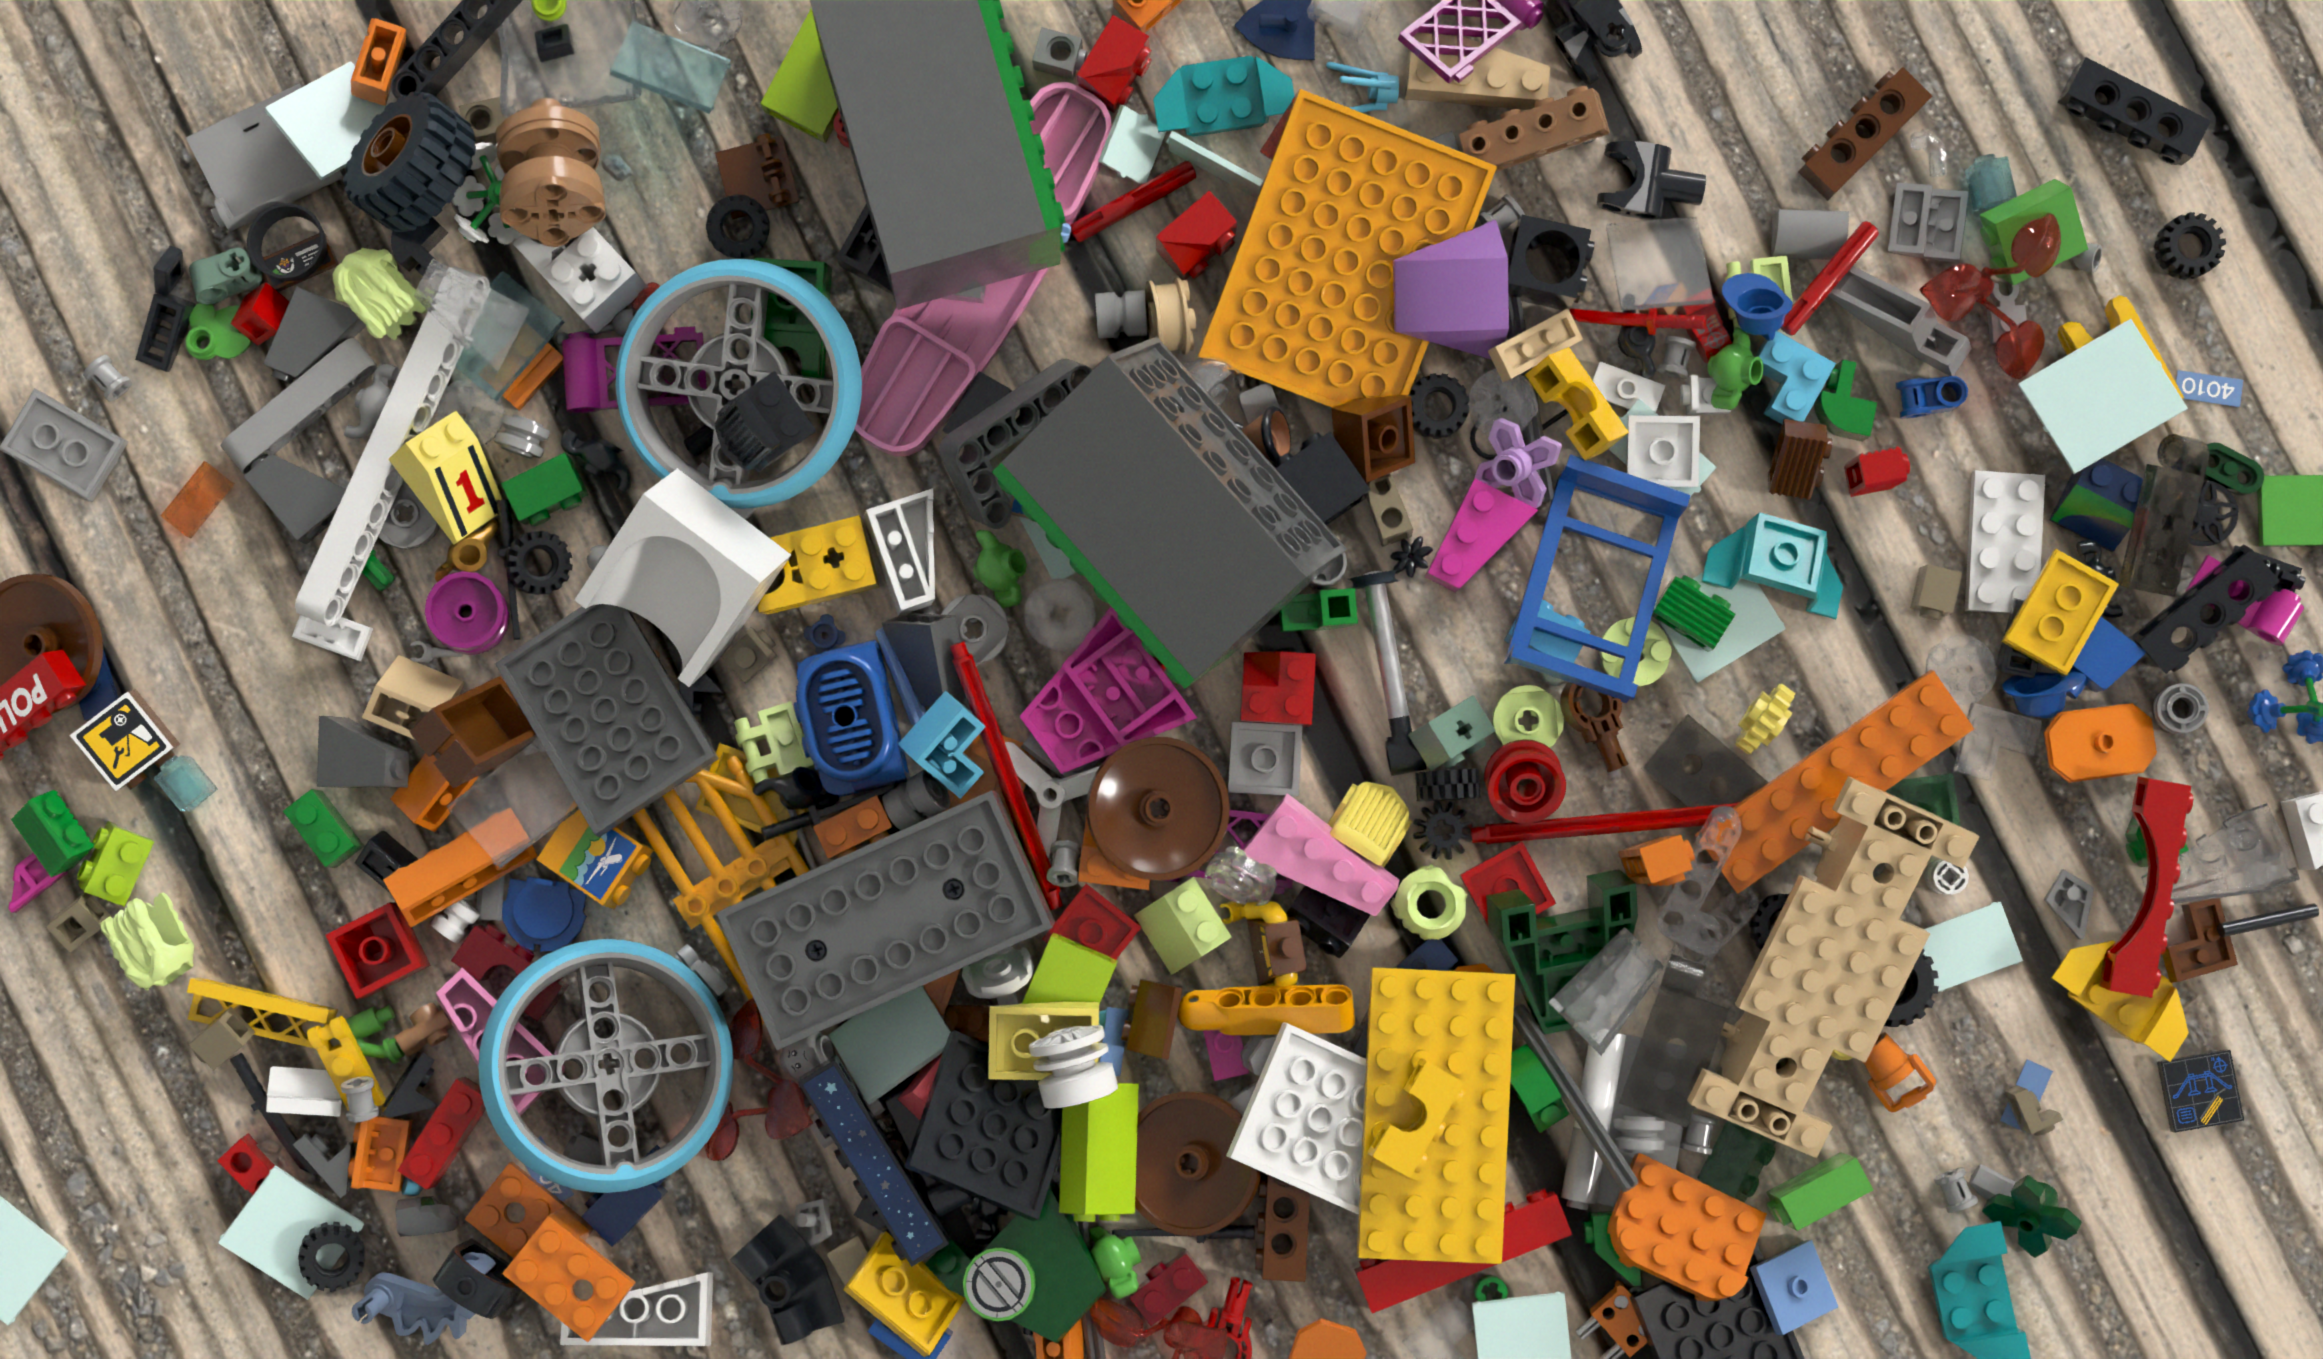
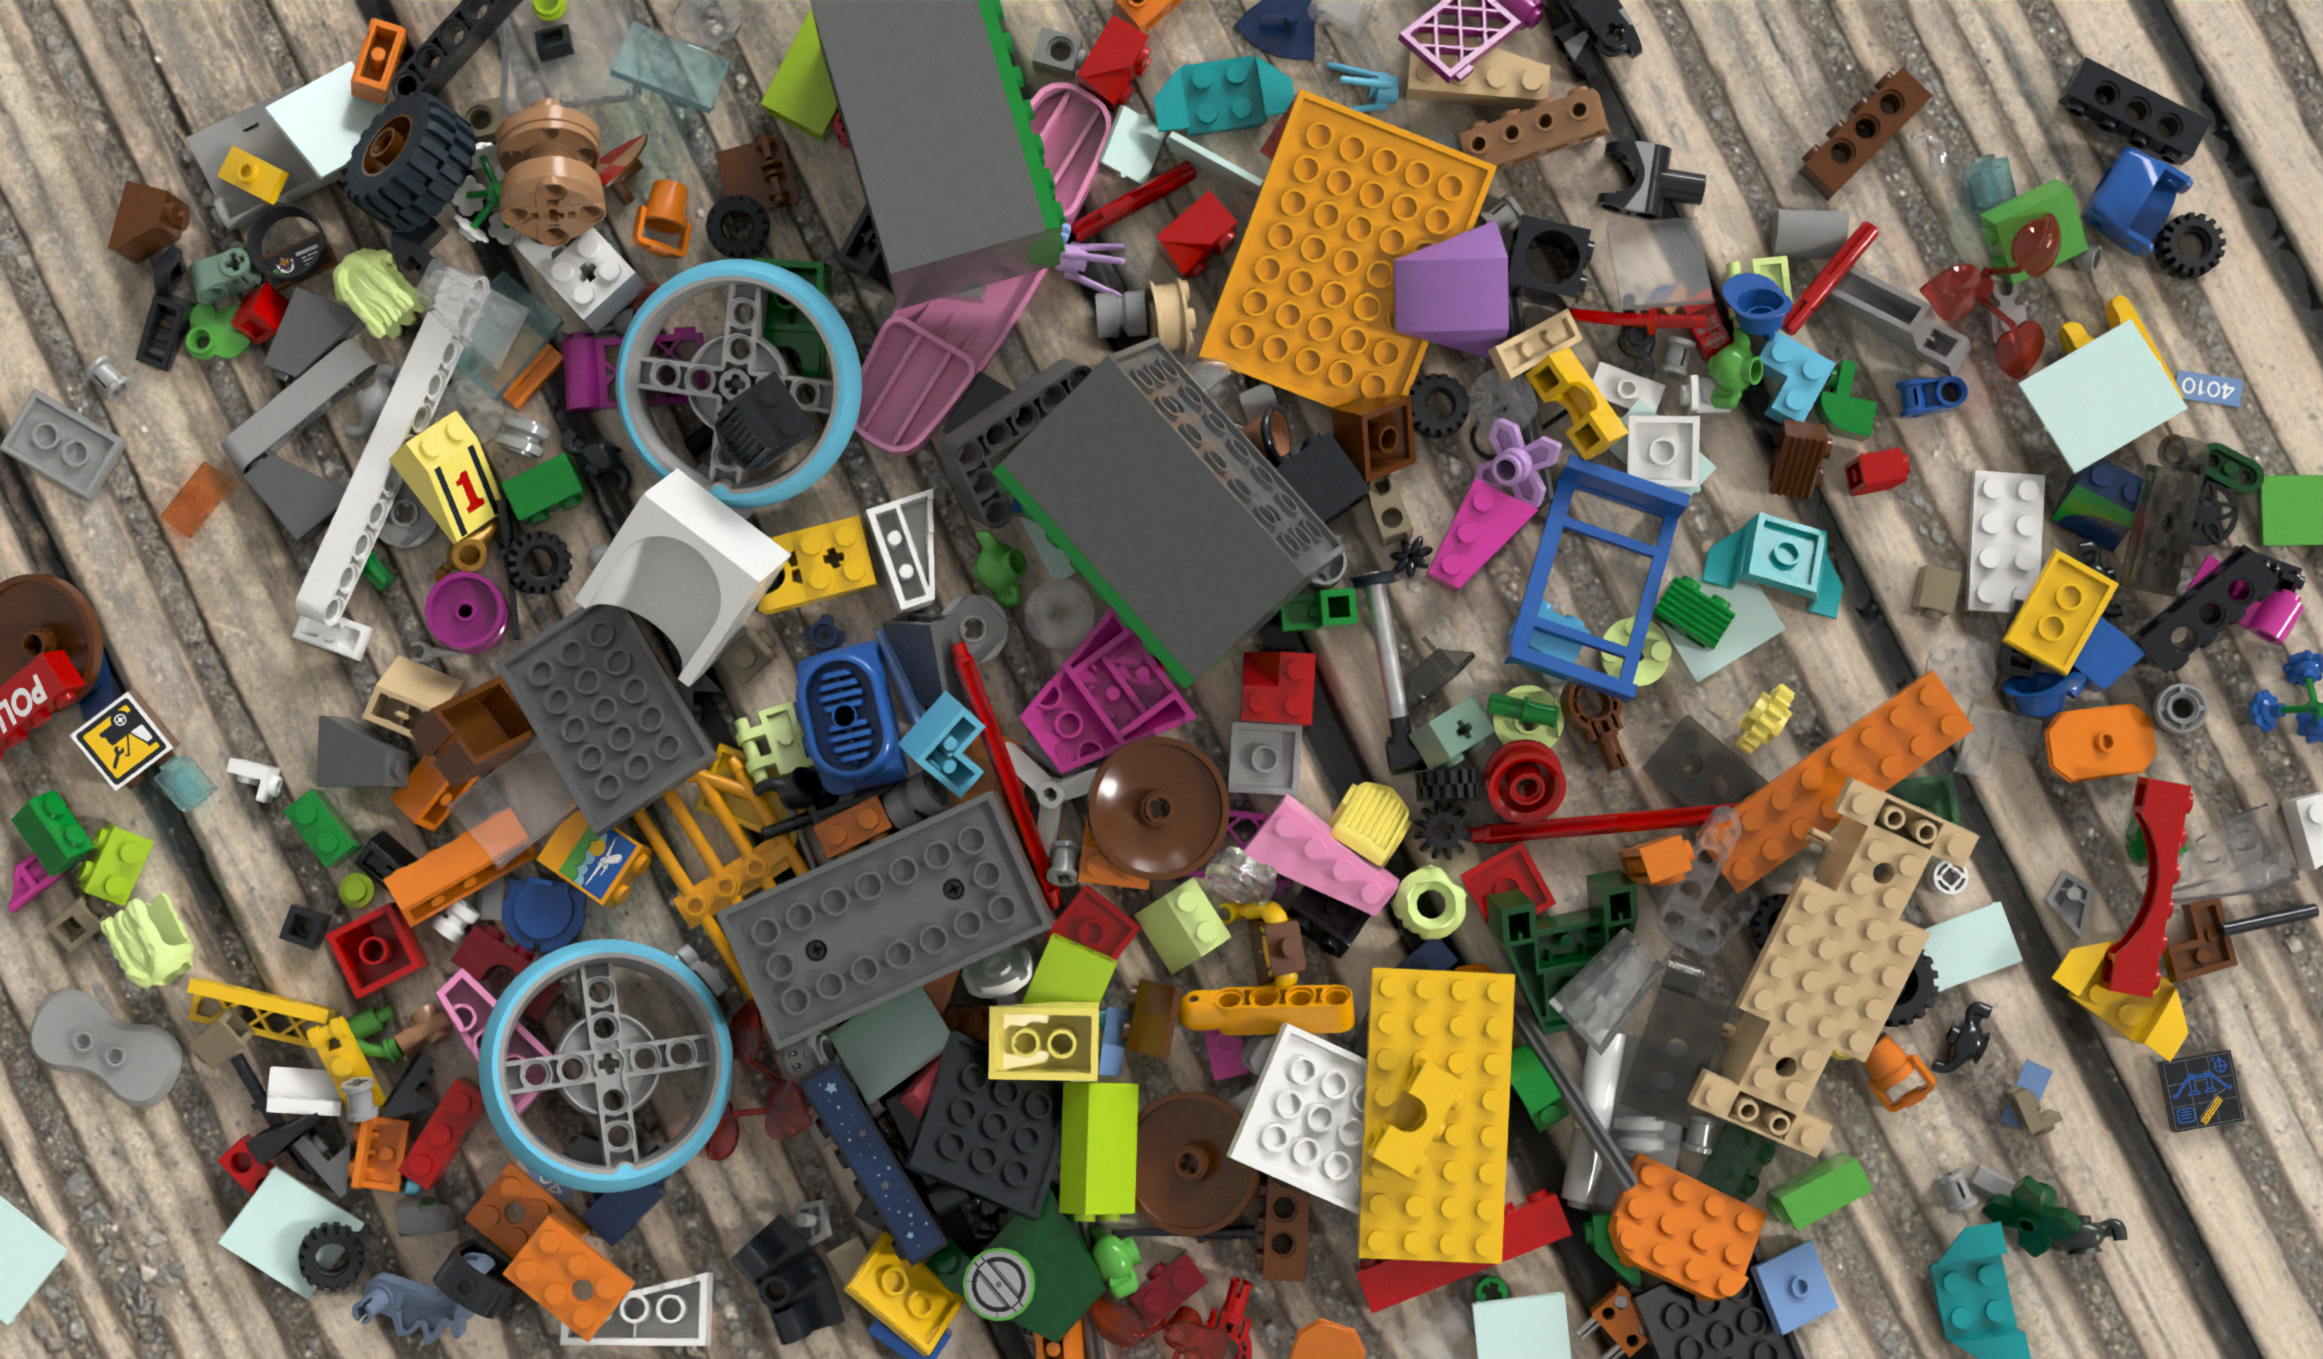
white wheel [1029,1025,1118,1109] -> none
light grey slope [1888,183,1969,263] -> none
none -> light grey plate [29,989,182,1107]
none -> reddish brown slope [108,180,190,264]
none -> yellow plate [217,145,290,205]
none -> white bracket [226,758,283,803]
none -> black slope [246,1112,320,1165]
none -> black plate [279,904,332,950]
none -> lime plate [339,873,375,908]
none -> shield [595,133,648,206]
none -> orange piece [632,179,692,259]
none -> lavender plant [1055,241,1125,297]
none -> clear smoke piece [1399,636,1476,710]
none -> green axle [1487,693,1559,729]
none -> black piece [1931,1001,1993,1074]
none -> pearl dark grey piece [2051,1215,2128,1255]
none -> blue piece [2081,146,2193,258]

